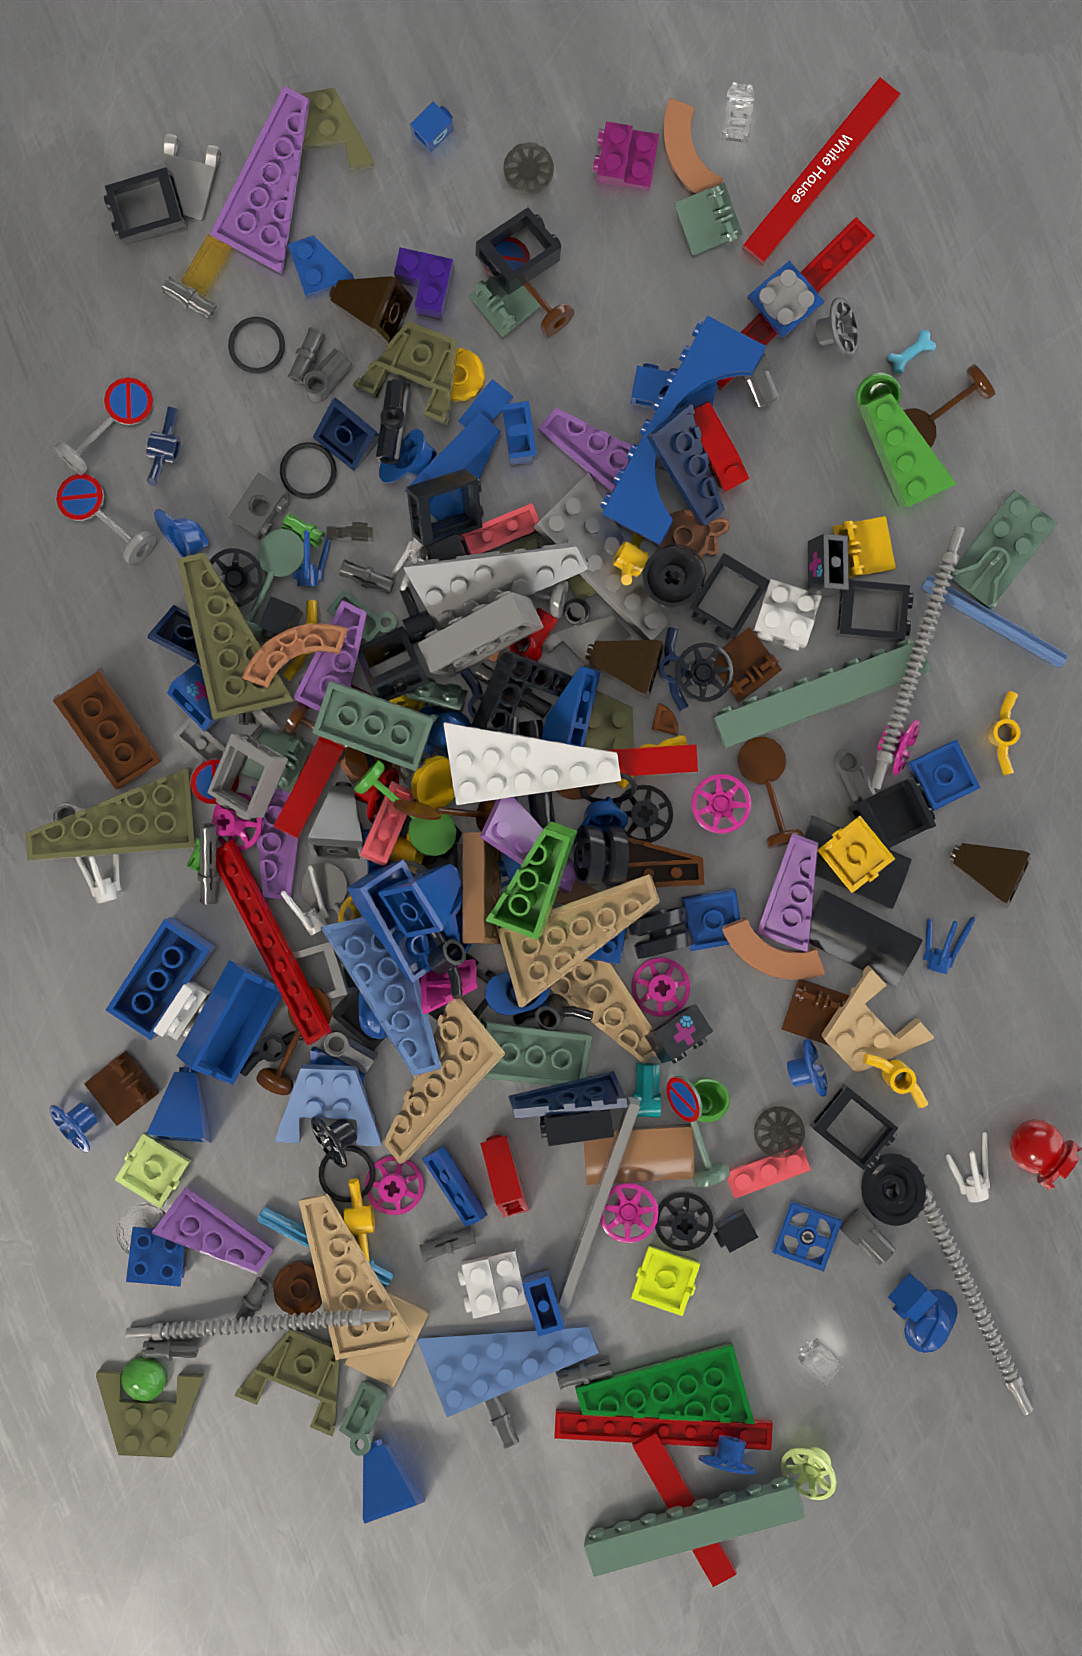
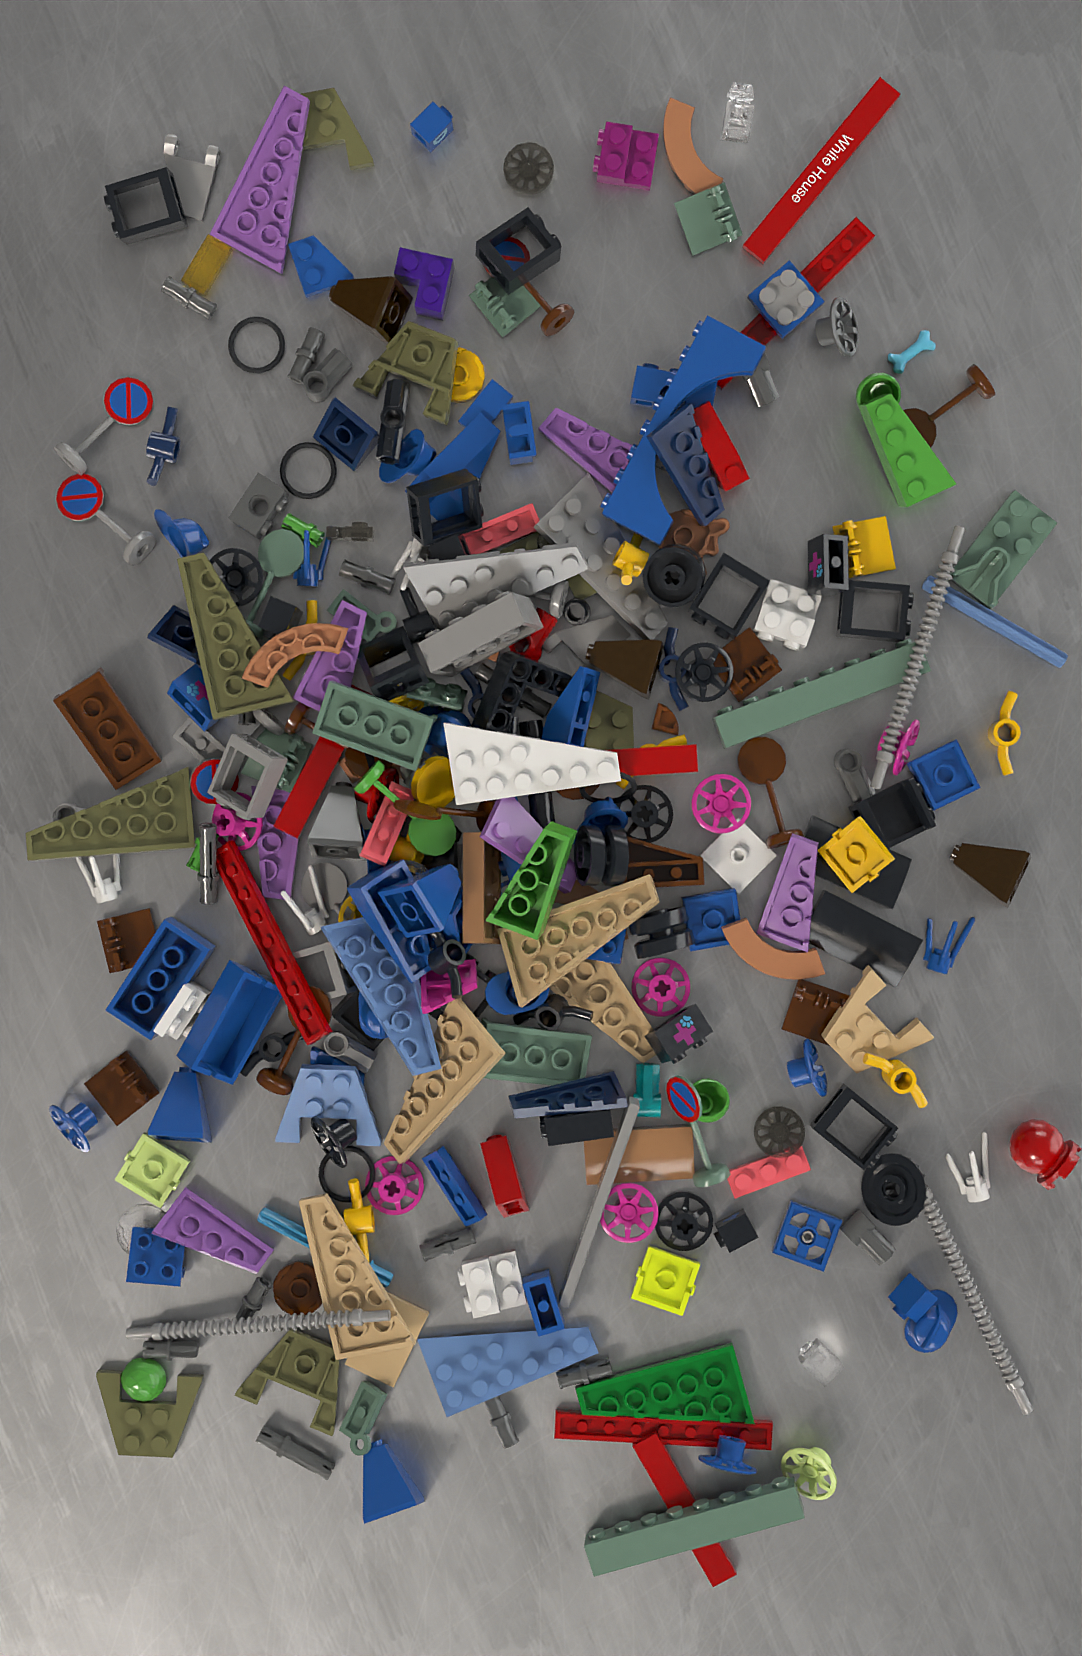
none -> reddish brown hinge [97,908,156,973]
none -> dark grey pin [255,1426,335,1480]
none -> white plate [700,817,777,894]

